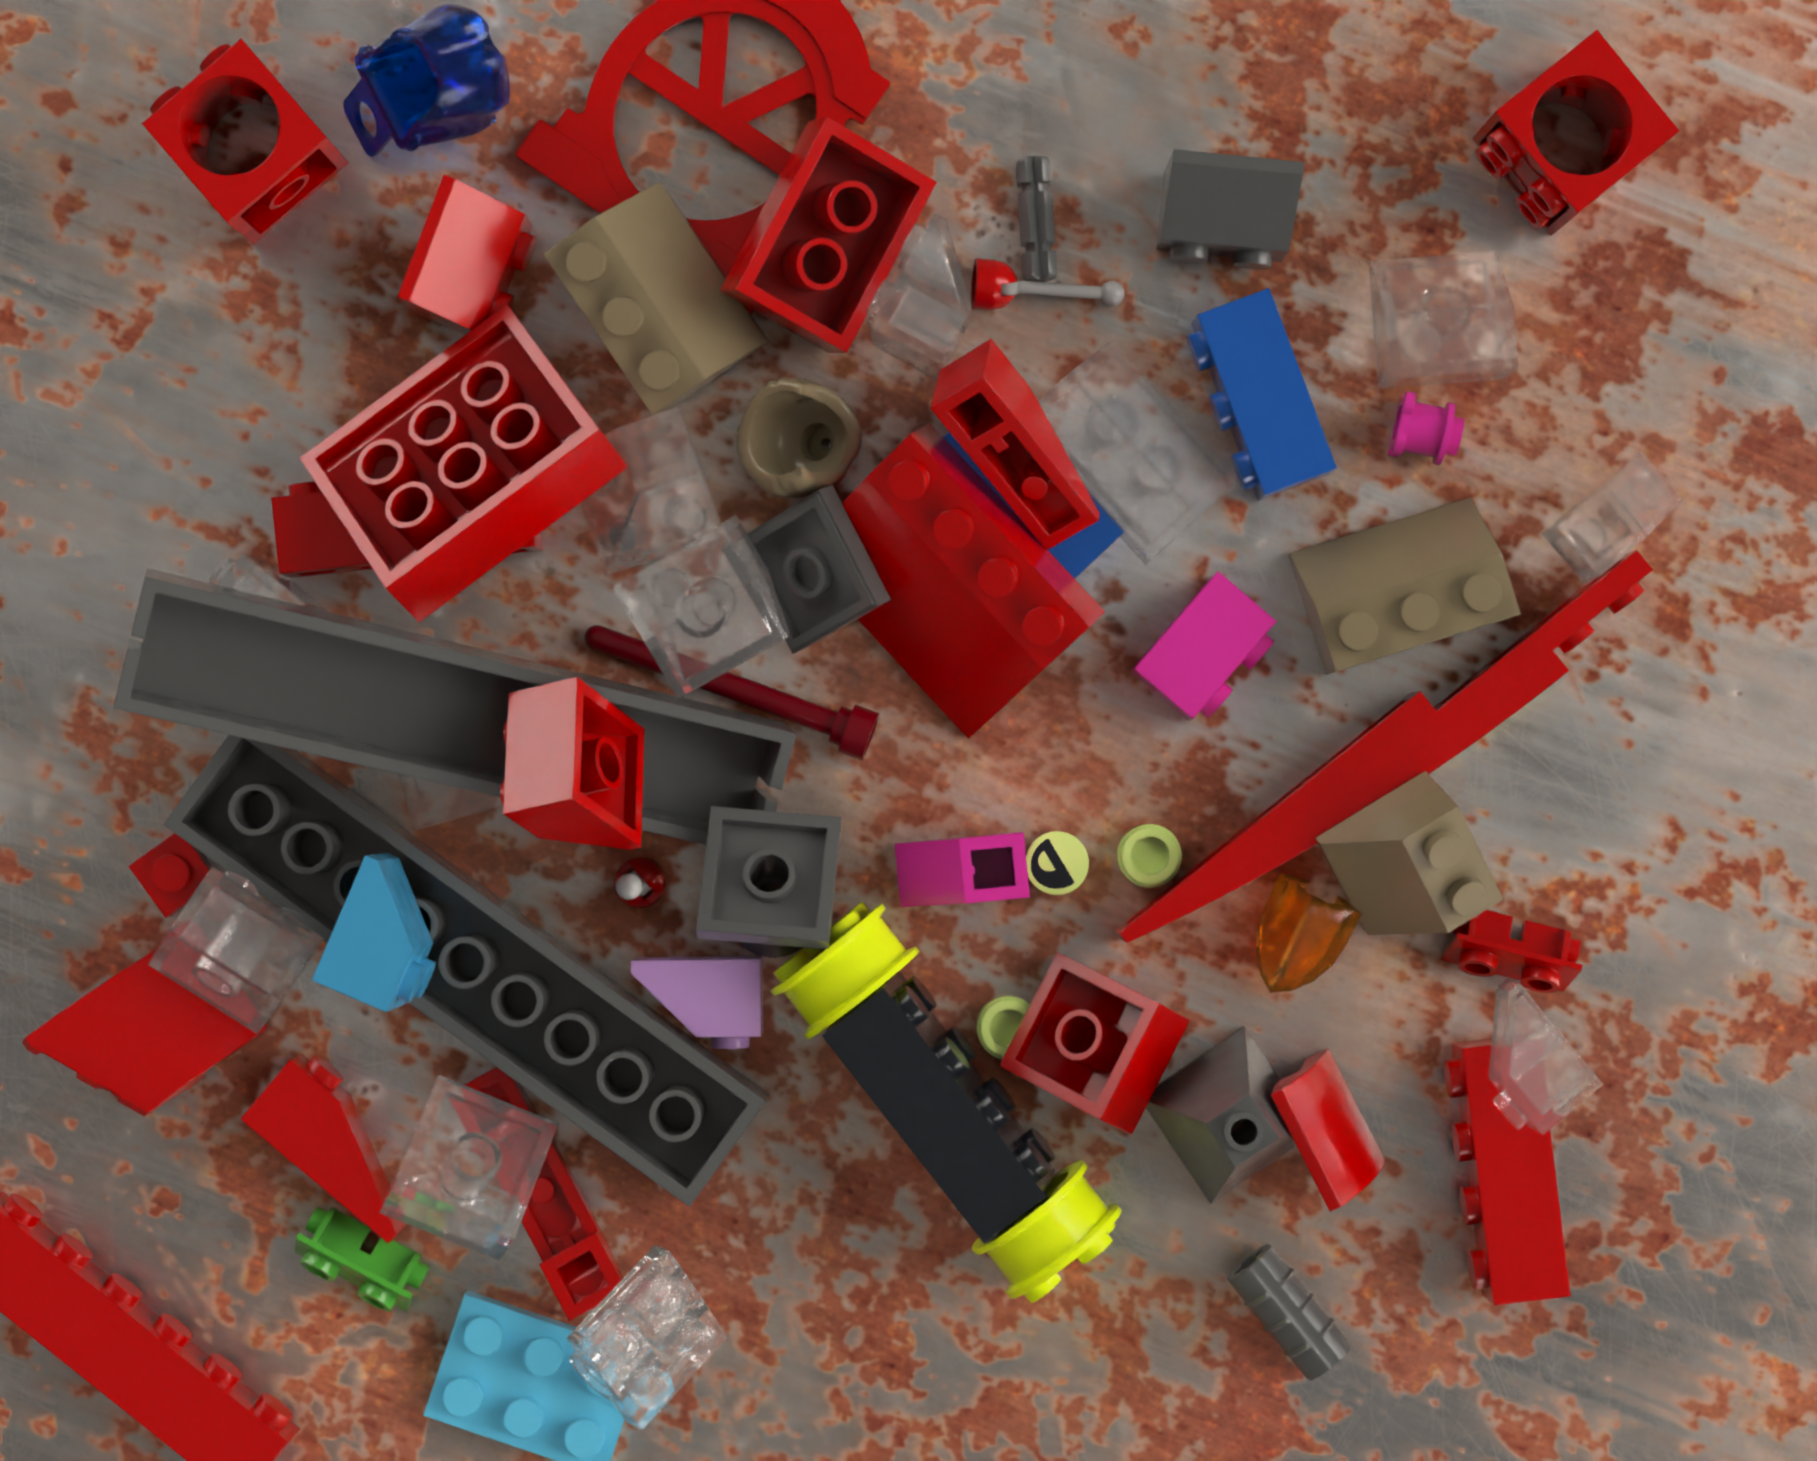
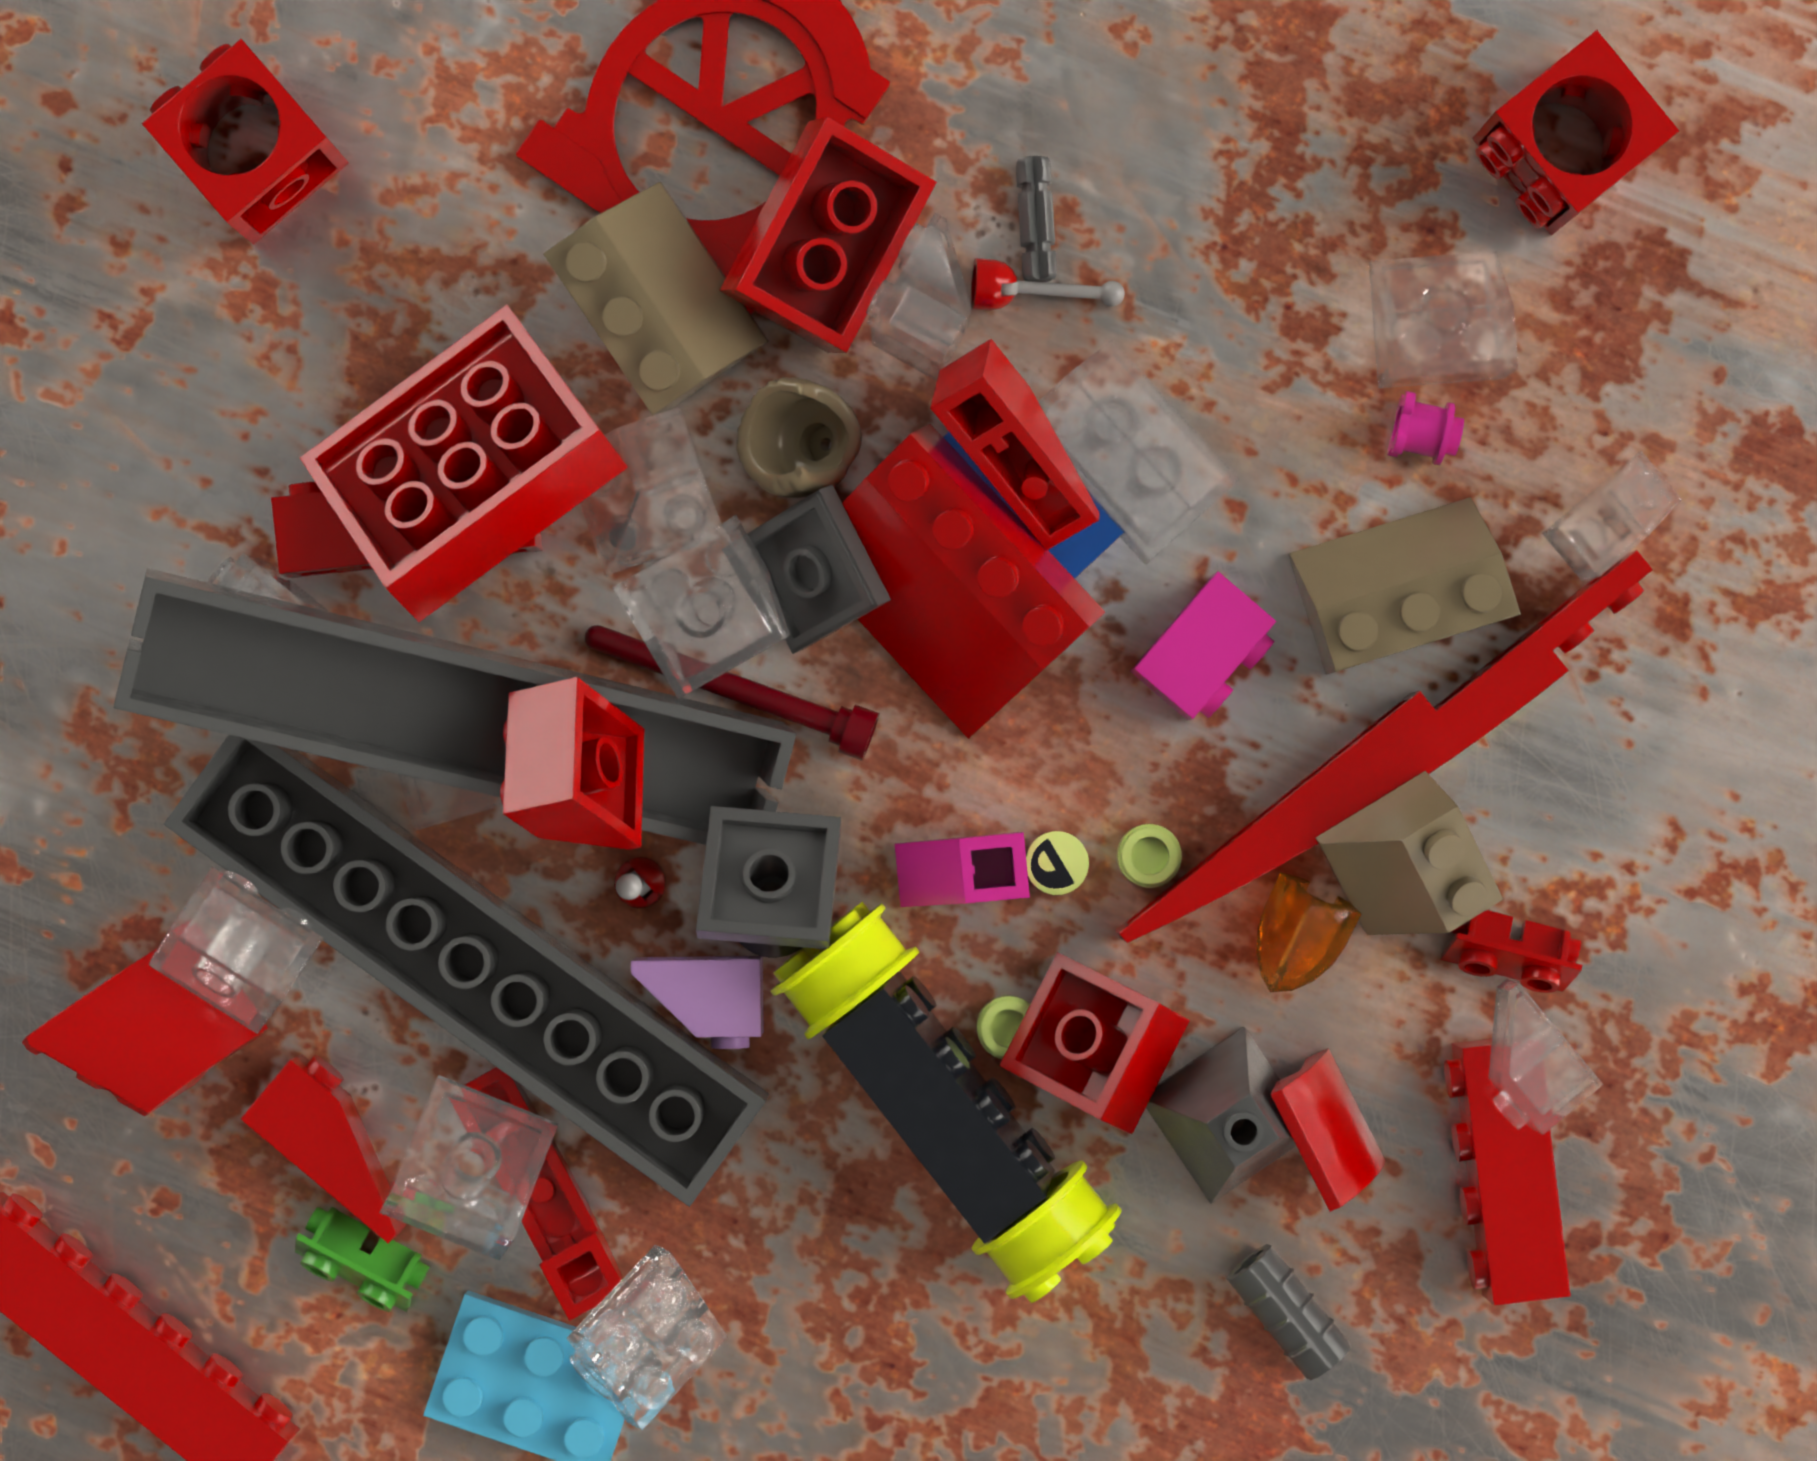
red plate [128,833,222,918] -> none
dark azure slope [312,853,436,1012] -> none
clear blue piece [343,4,510,157] -> none
slope [397,175,537,335] -> none
dark grey slope [1156,149,1304,270] -> none
blue brick [1186,288,1337,501] -> none

